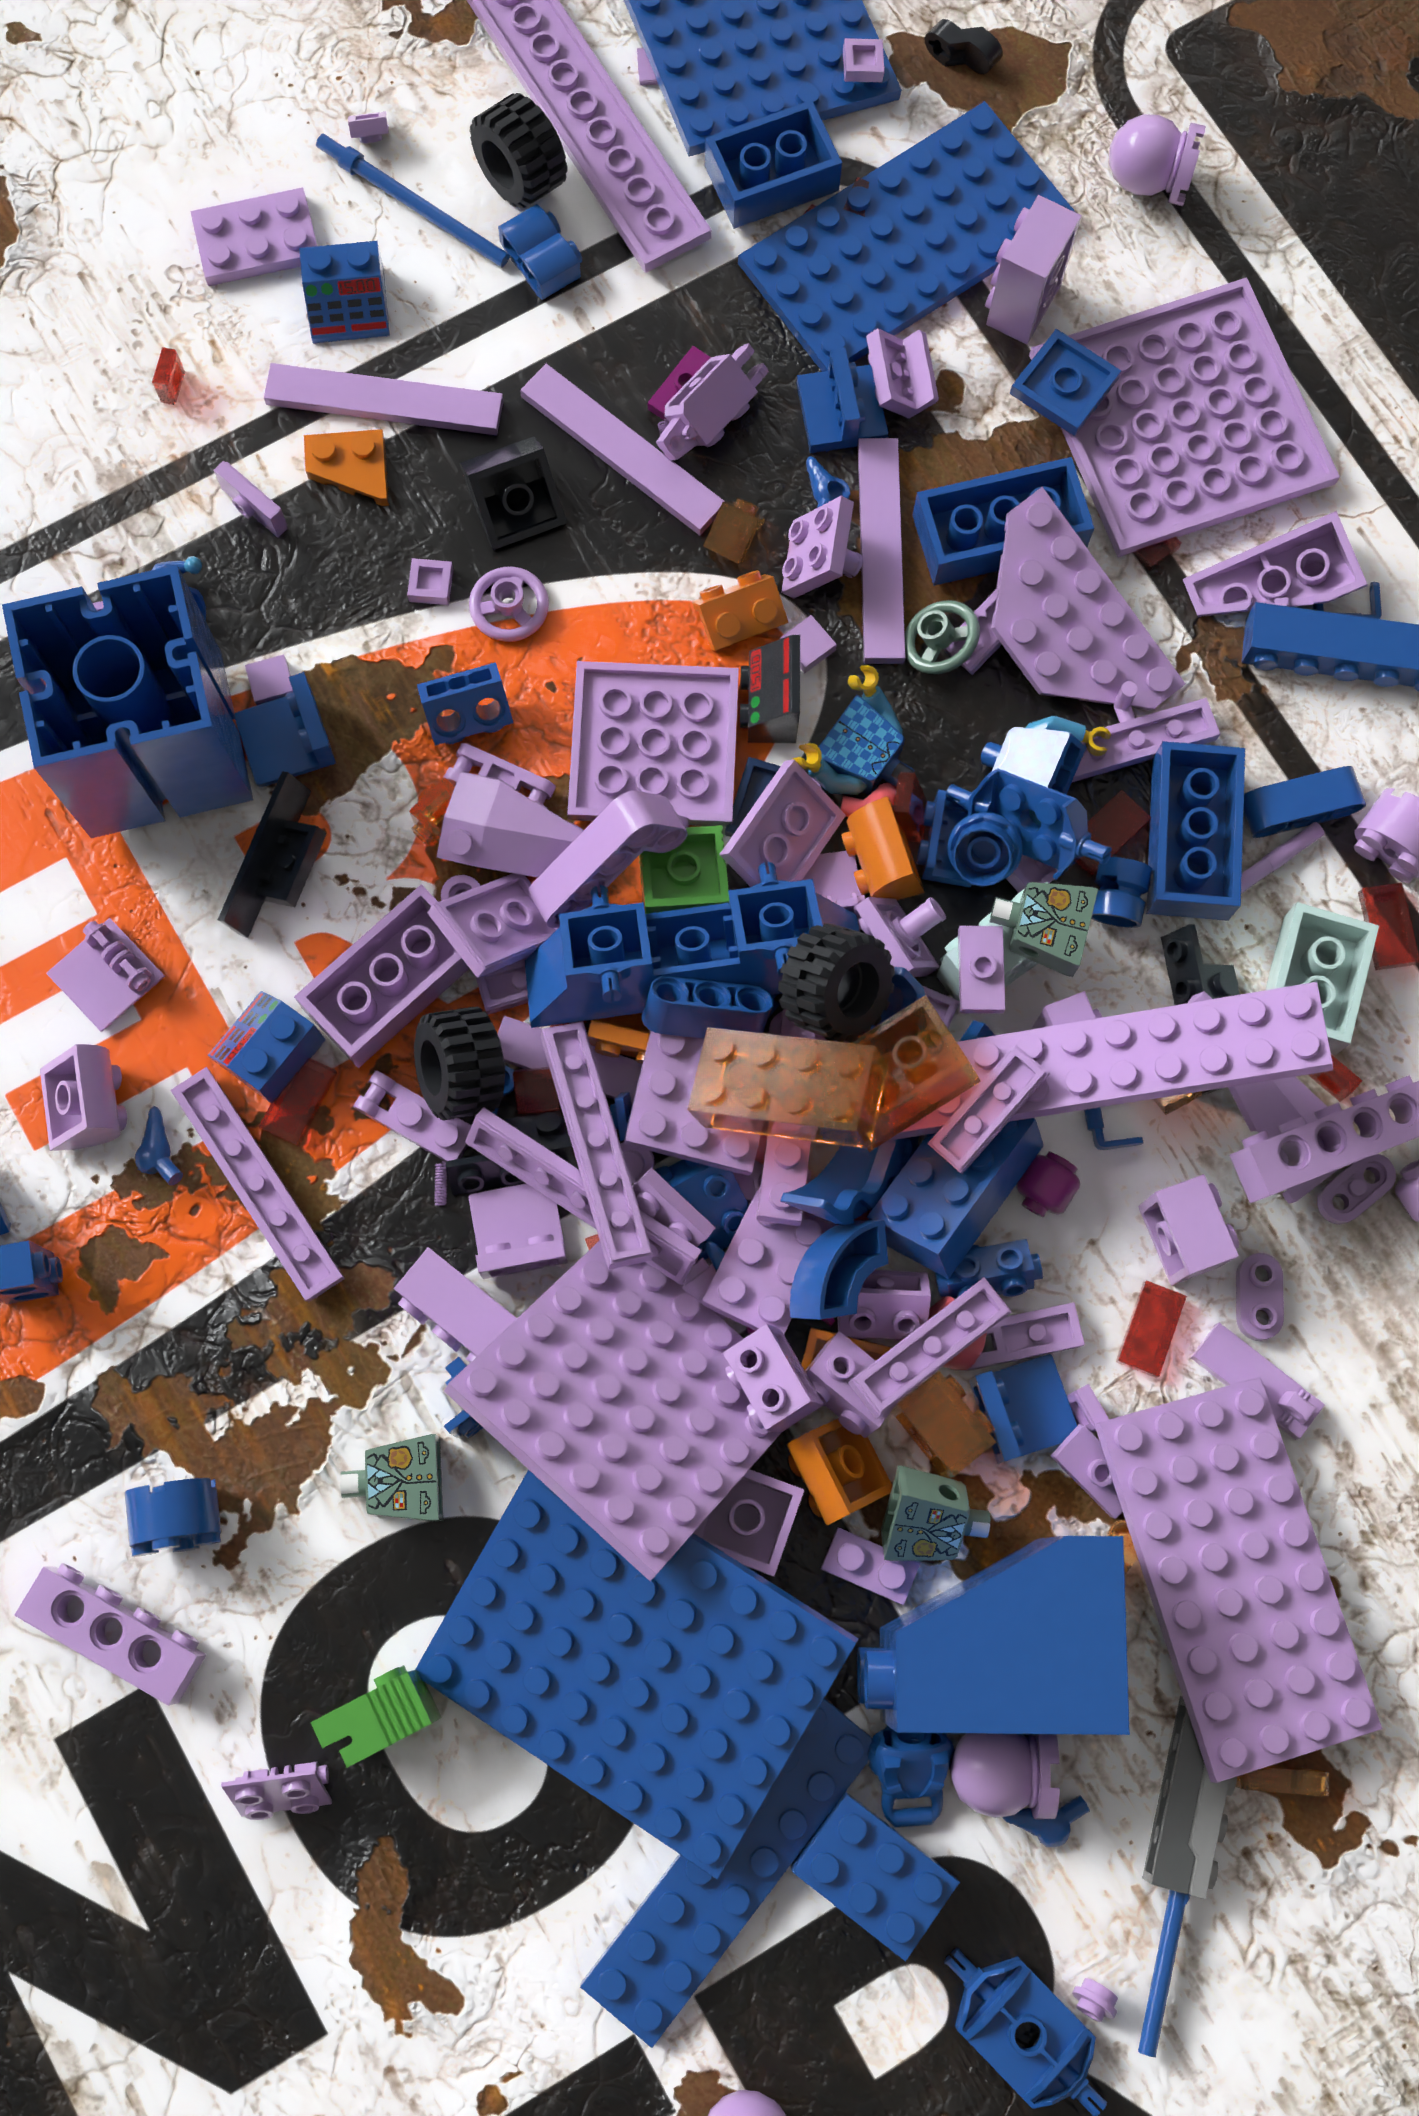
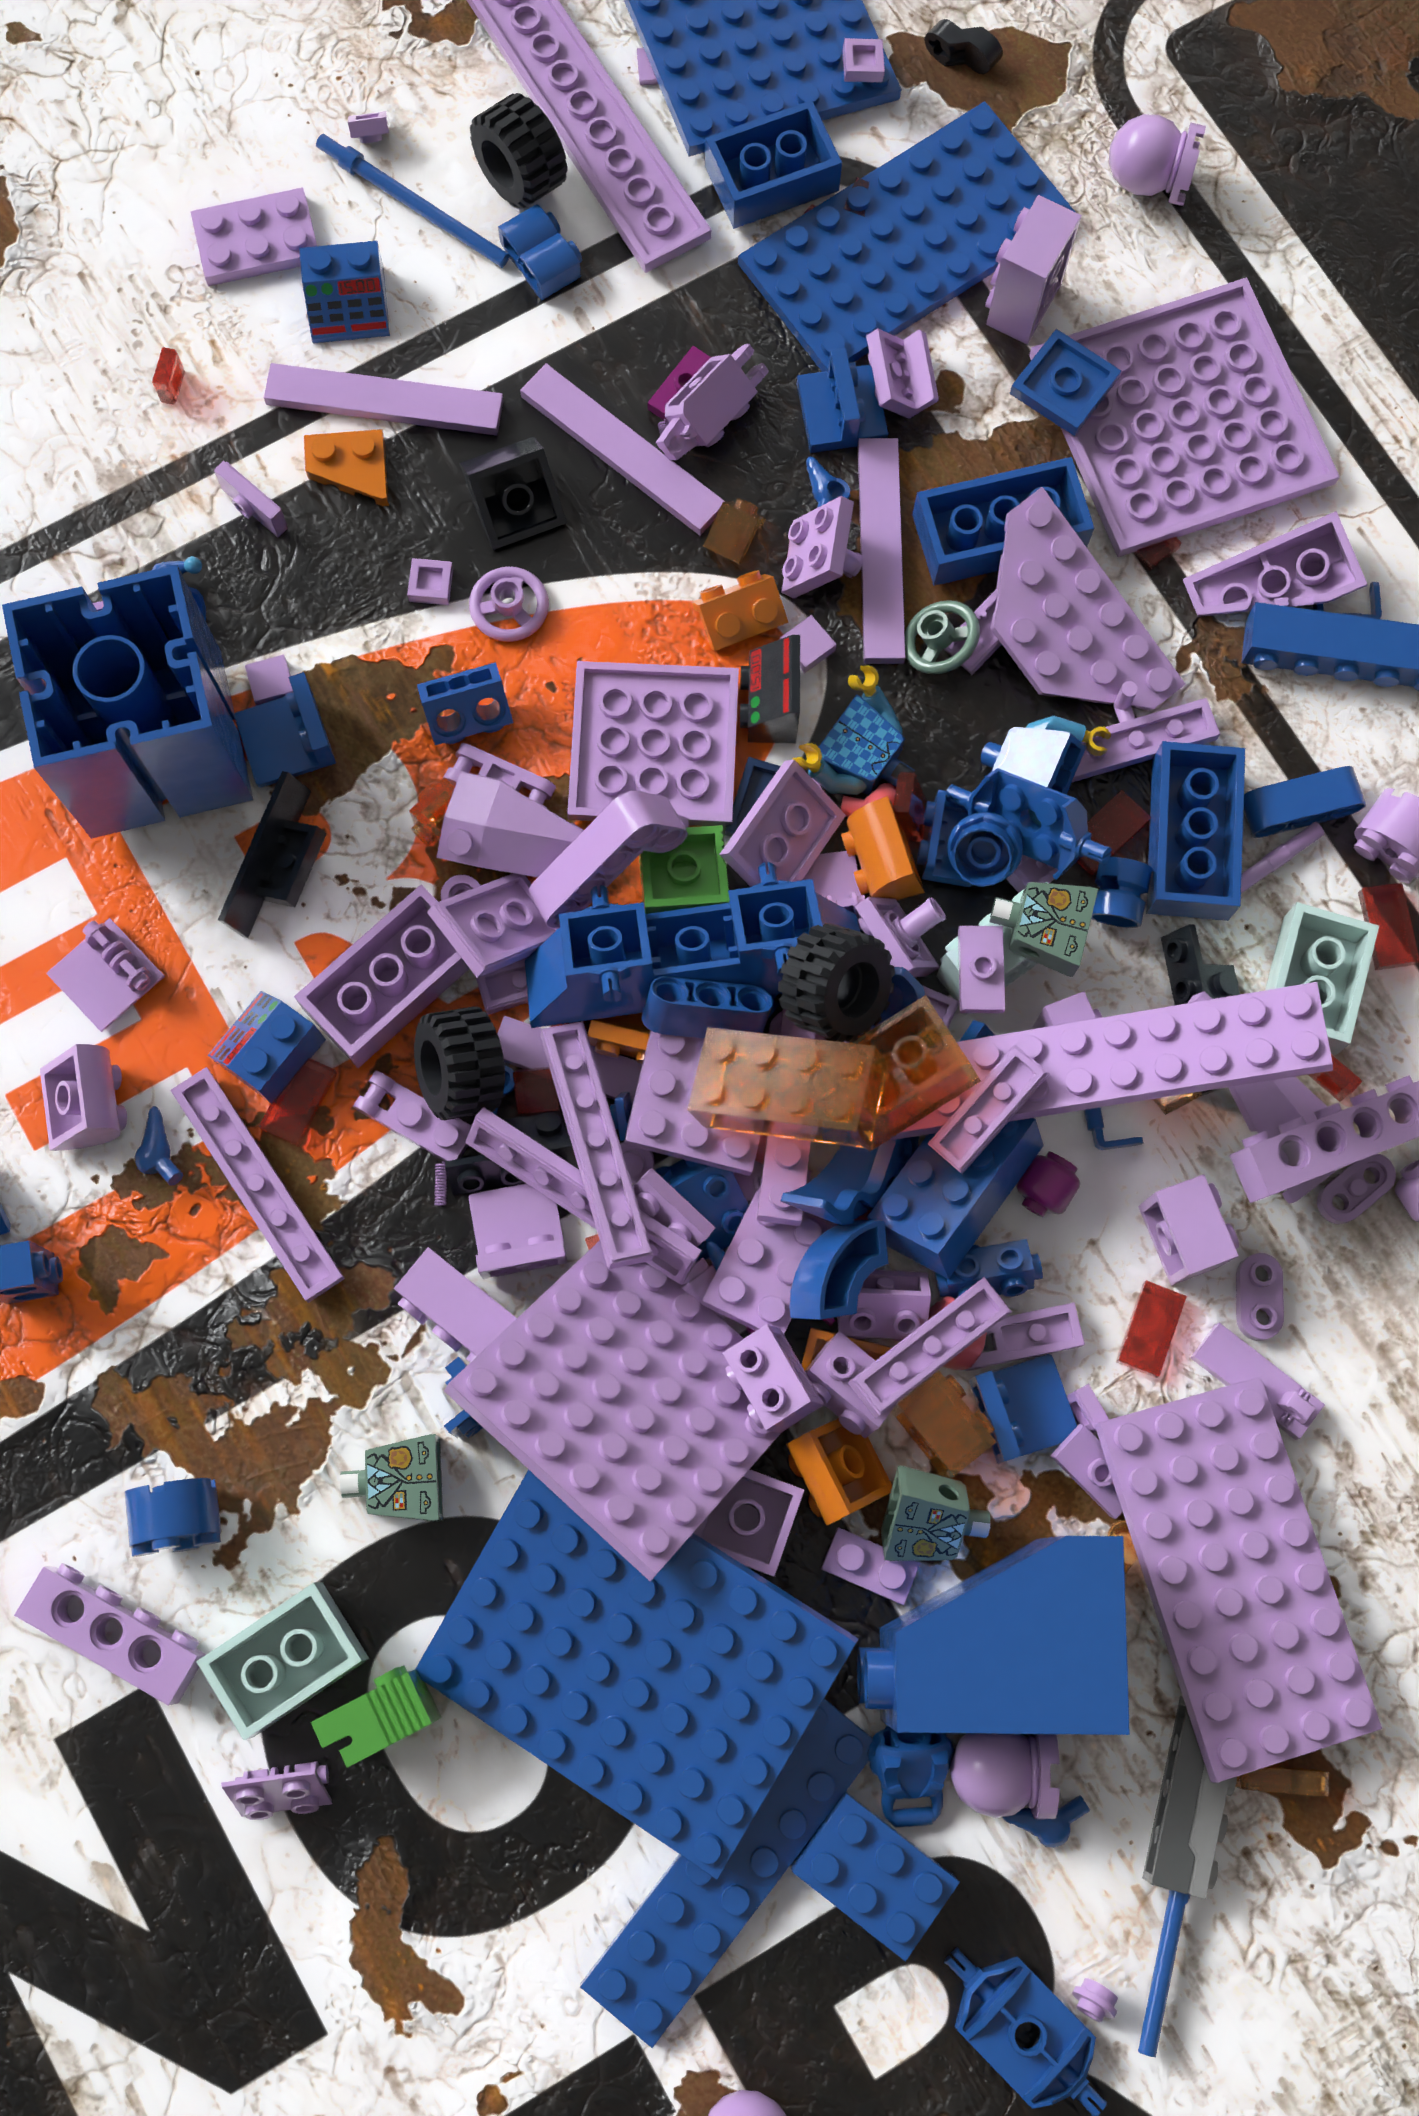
none -> light aqua brick [196,1582,369,1741]

